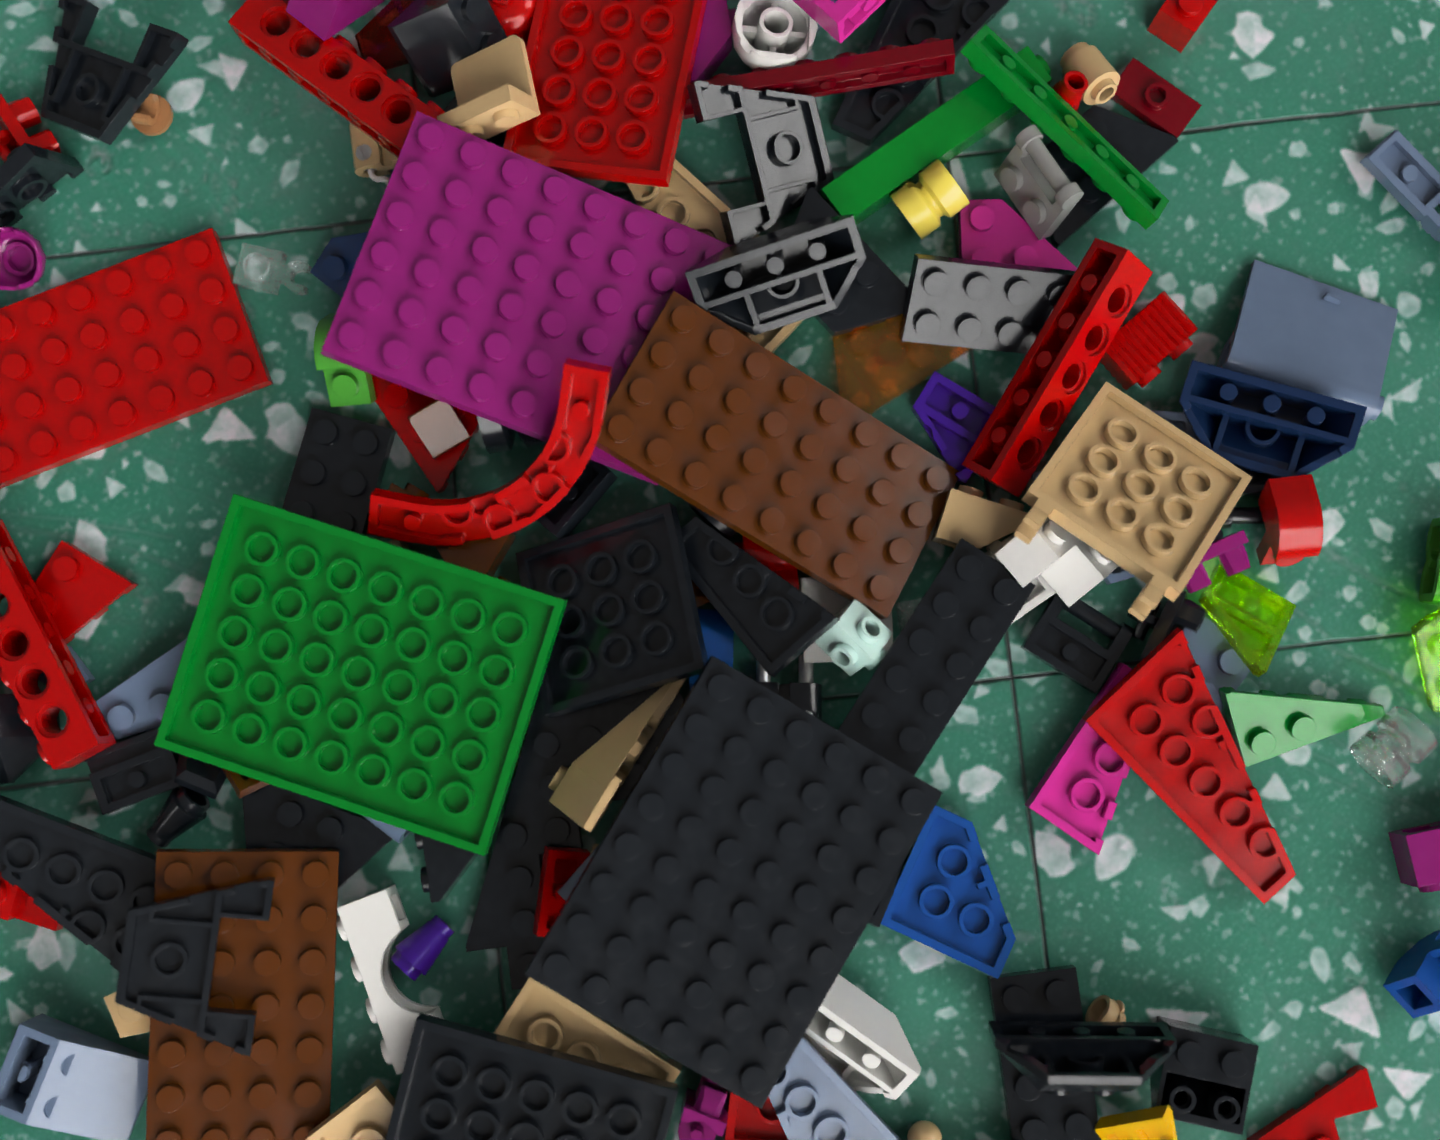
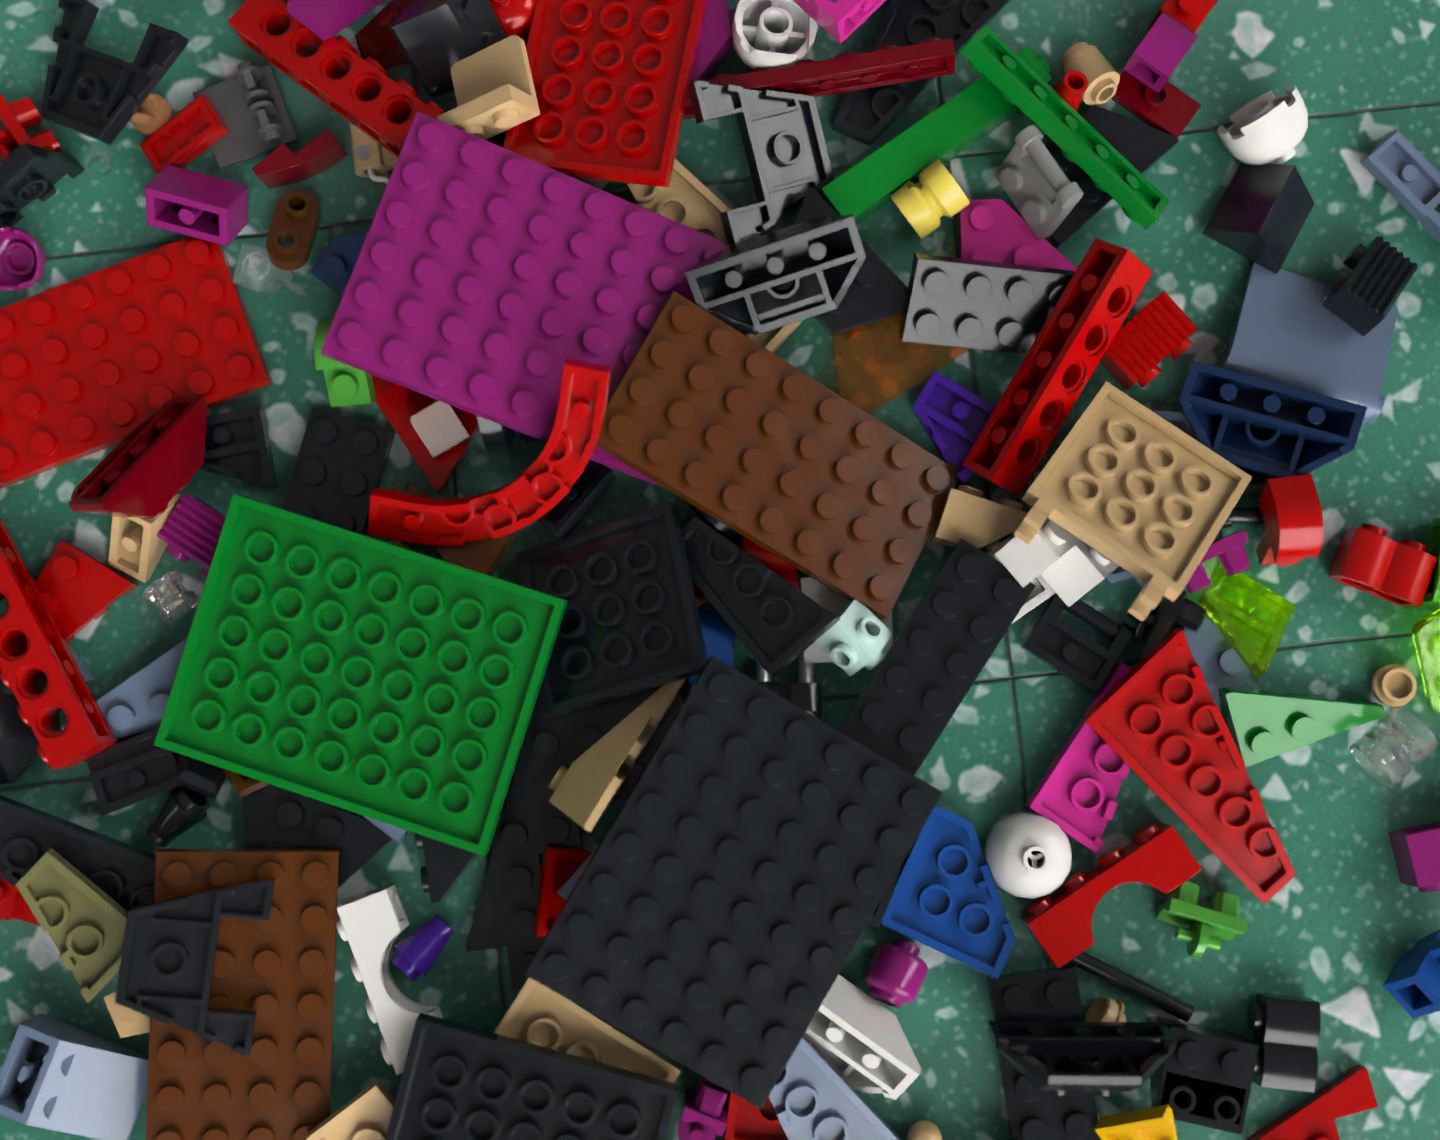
none -> olive wing [16,848,128,1004]
none -> dark red wedge [68,396,208,519]
none -> tan slope [108,493,181,583]
none -> red plate [139,94,230,174]
none -> clear wheel [142,571,199,624]
none -> magenta brick [145,165,248,246]
none -> magenta brick [157,494,226,578]
none -> dark grey hinge [192,61,298,169]
none -> black wing [199,406,278,488]
none -> dark red slope [251,129,348,188]
none -> reddish brown plate [266,190,321,271]
none -> magenta head [864,939,928,1009]
none -> white cylinder [983,811,1072,899]
none -> red arch [1020,821,1203,969]
none -> black bar [1068,952,1194,1022]
none -> magenta brick [1123,12,1199,93]
none -> bright green hips [1155,881,1248,958]
none -> black slope [1202,163,1314,274]
none -> white cylinder [1217,84,1308,165]
none -> black brick [1248,992,1321,1093]
none -> black brick [1322,236,1417,337]
none -> red brick [1328,523,1438,608]
none -> tan plate [1371,664,1417,707]

